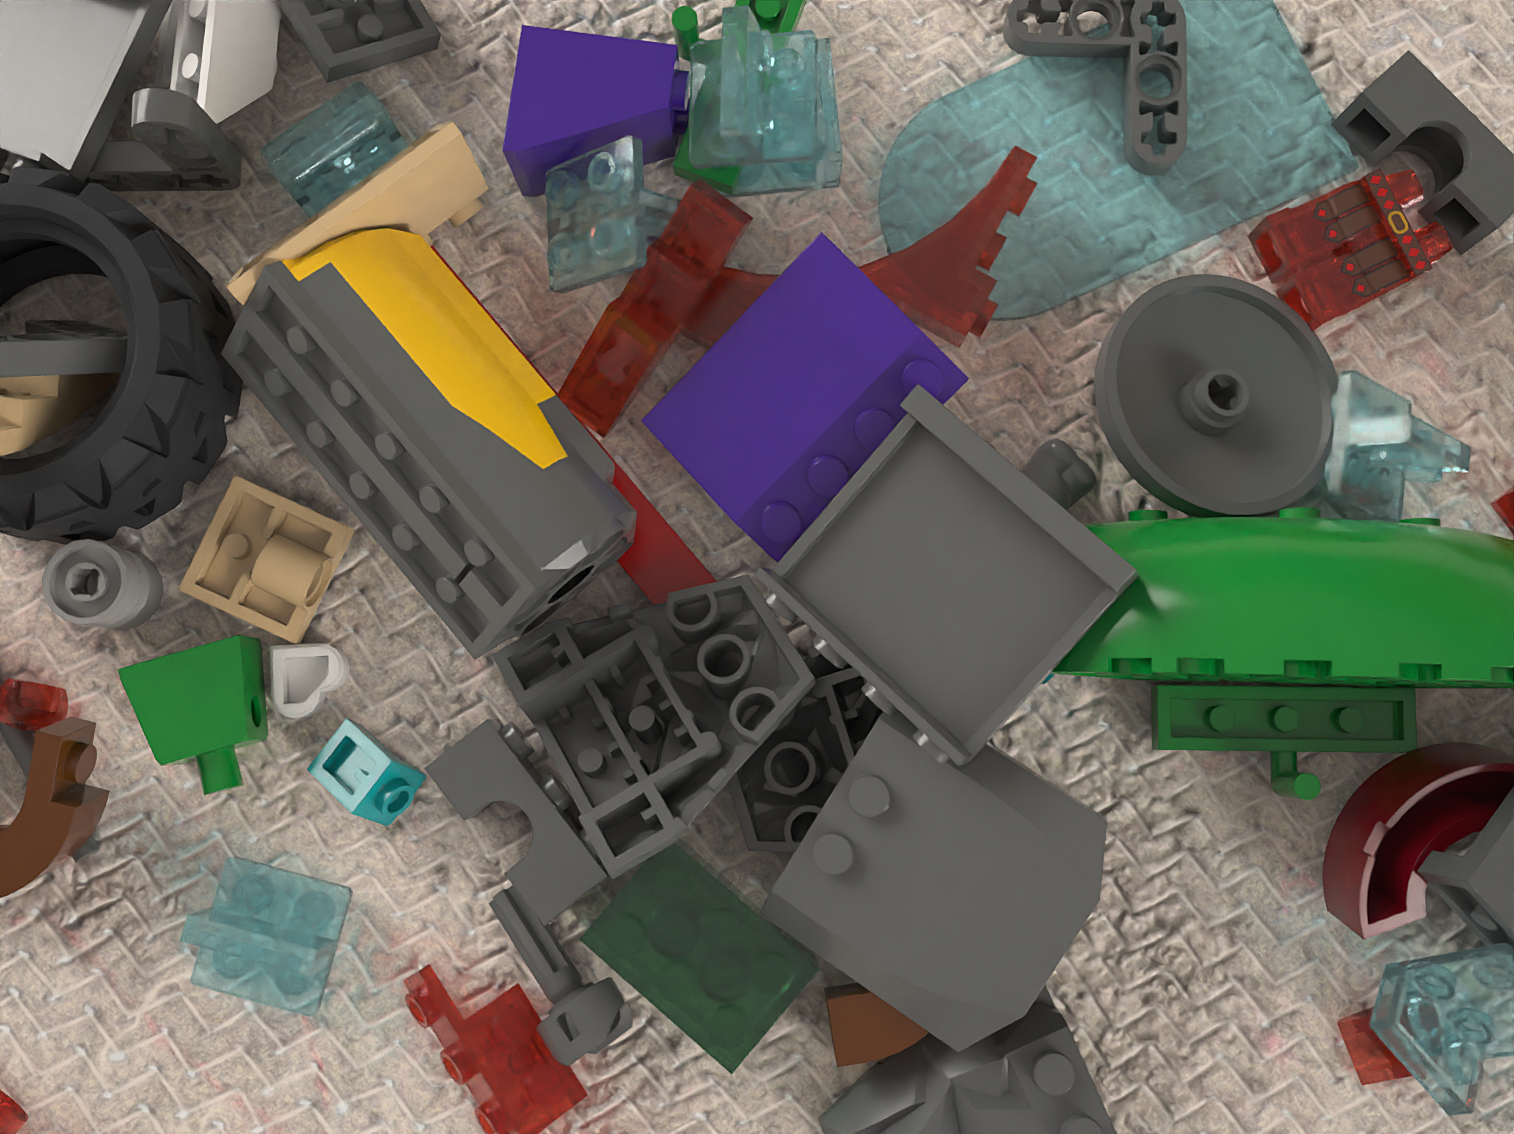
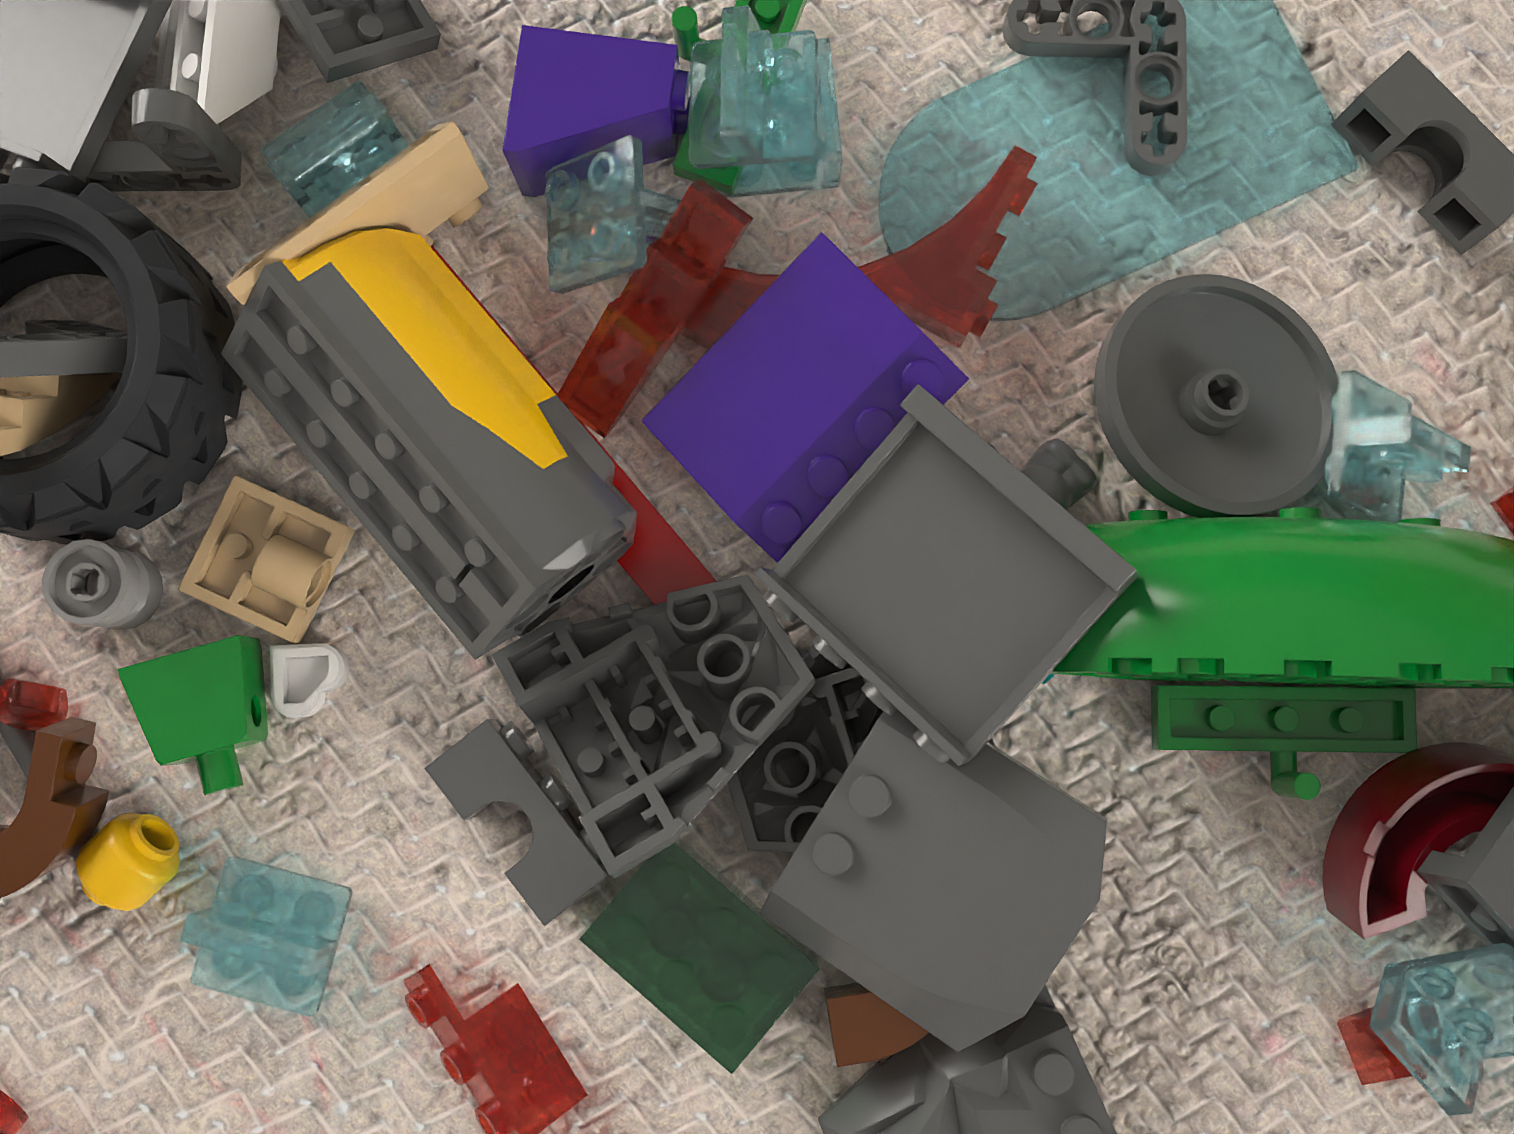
teal bracket [307,718,426,826] -> none
dark grey piece [488,885,633,1067] -> none
clear red hips [1248,168,1453,333] -> none
none -> yellow head [76,812,181,911]

